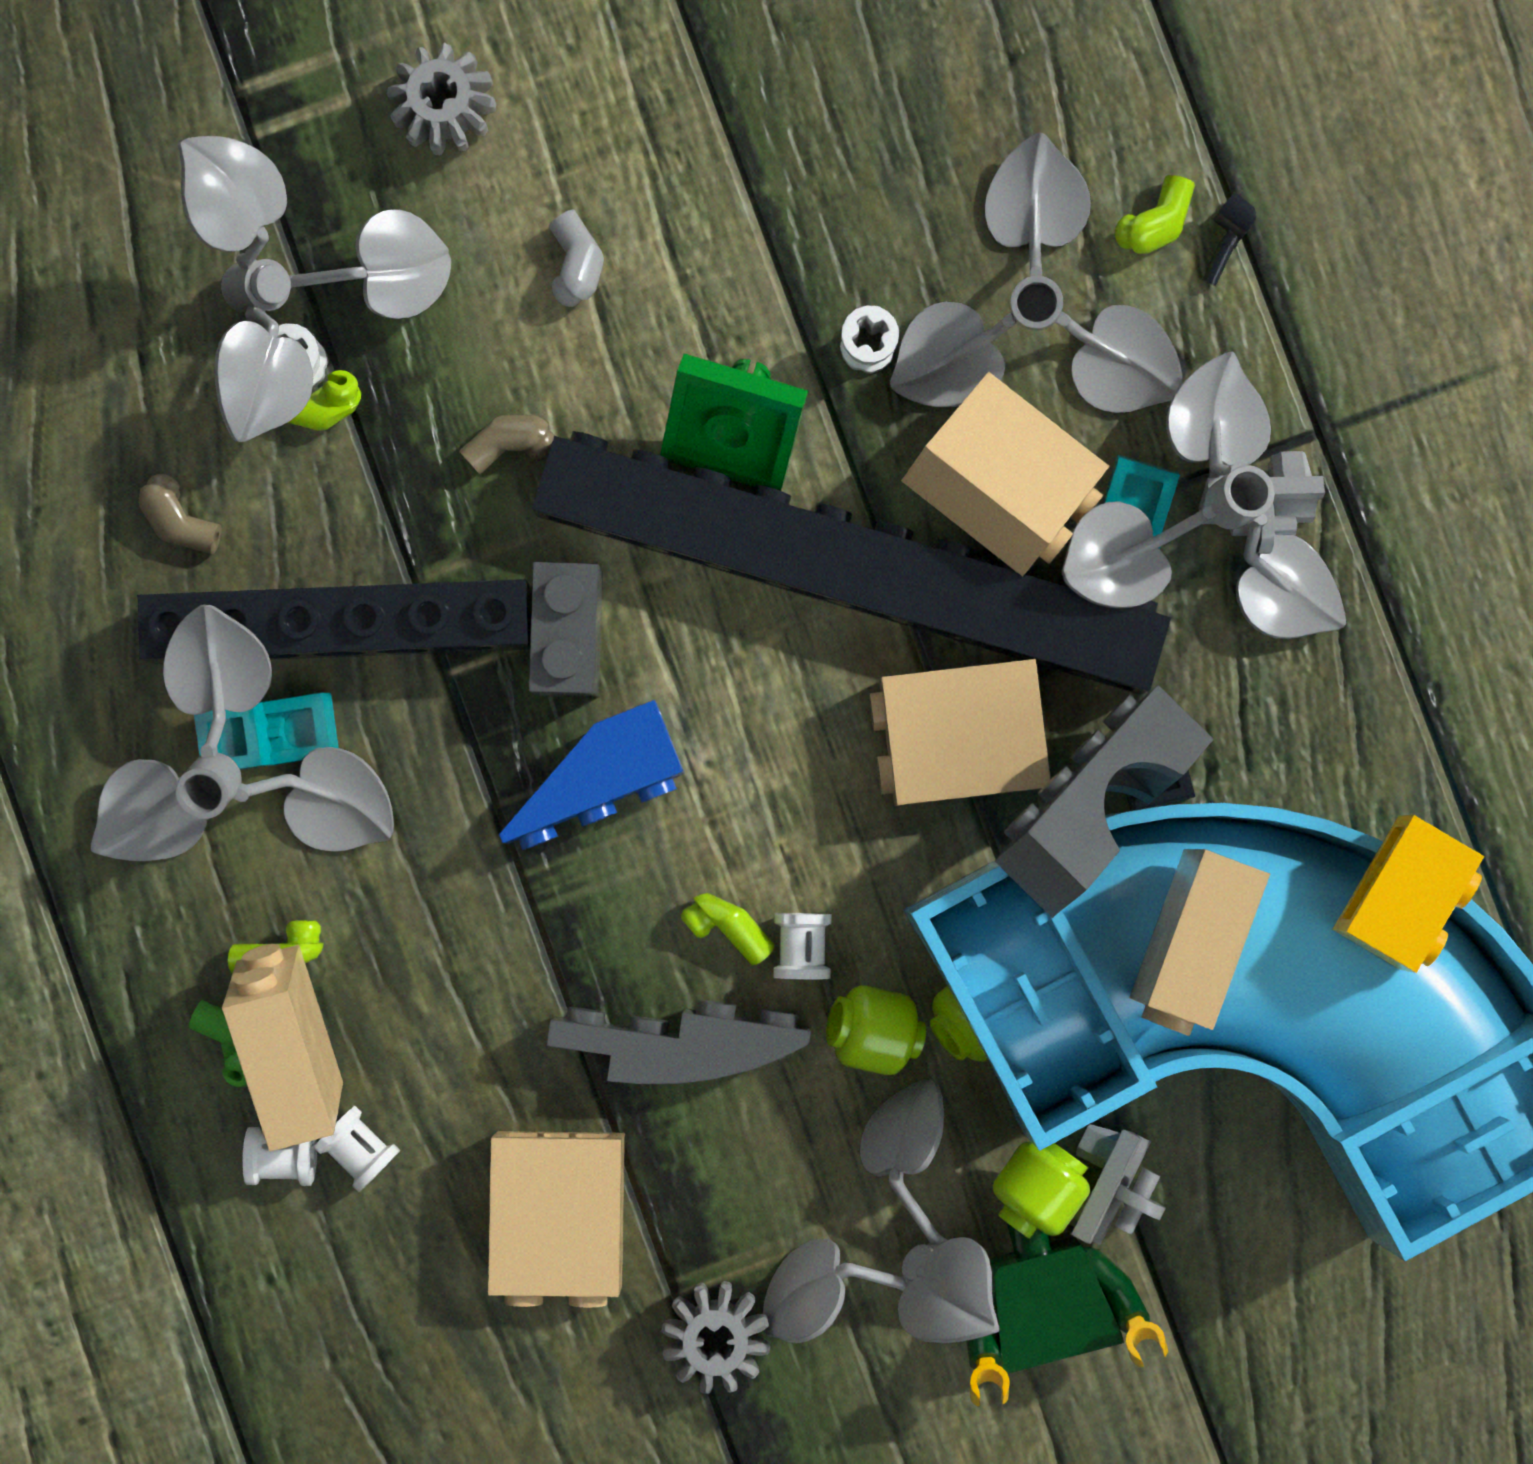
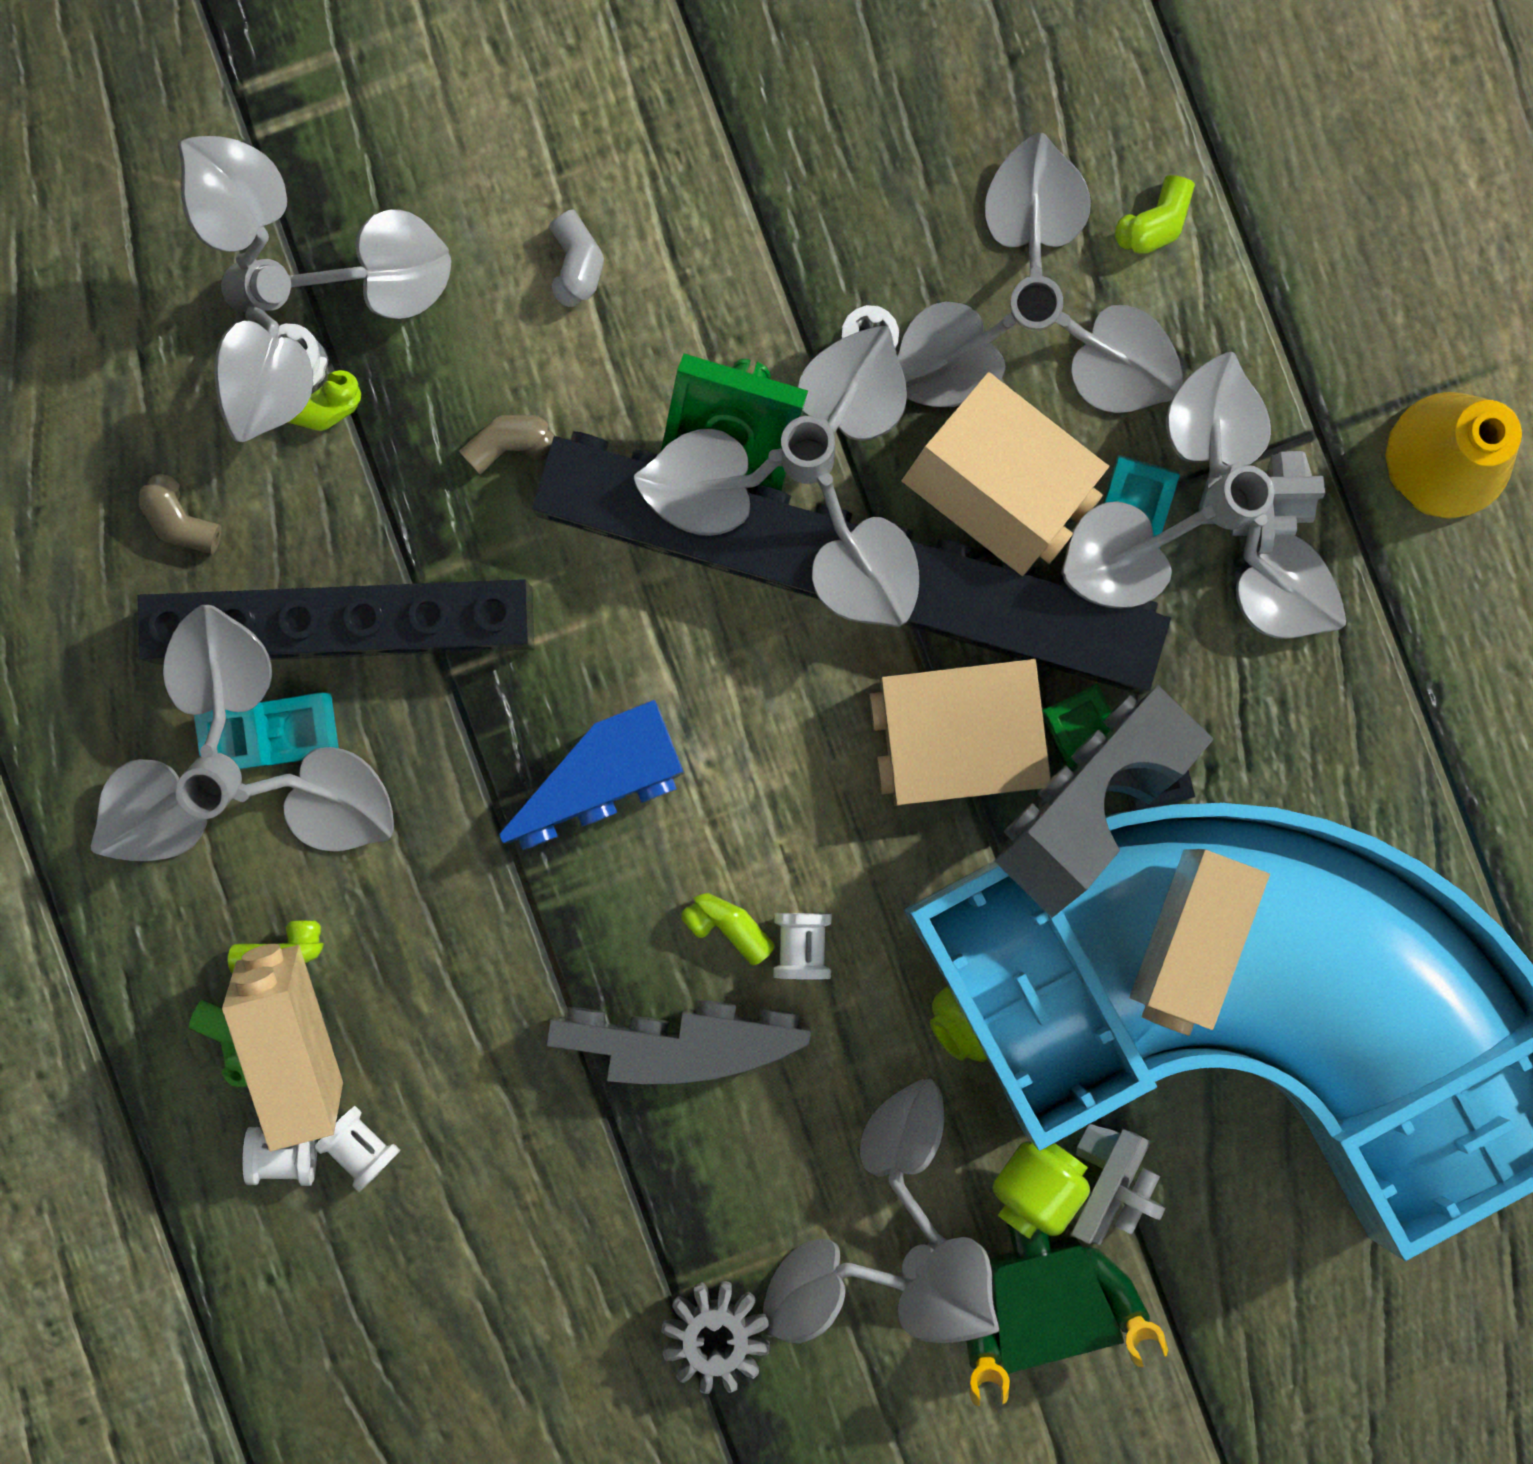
light grey gear [387,42,497,156] -> none
tan brick [488,1131,625,1308] -> none
dark grey brick [529,562,603,698] -> none
lime head [826,985,926,1075] -> none
black hand [1202,193,1256,286] -> none
yellow brick [1332,815,1484,973] -> none
none -> light grey plant [634,326,919,627]
none -> green tile [1042,683,1111,768]
none -> yellow cone [1385,392,1522,519]

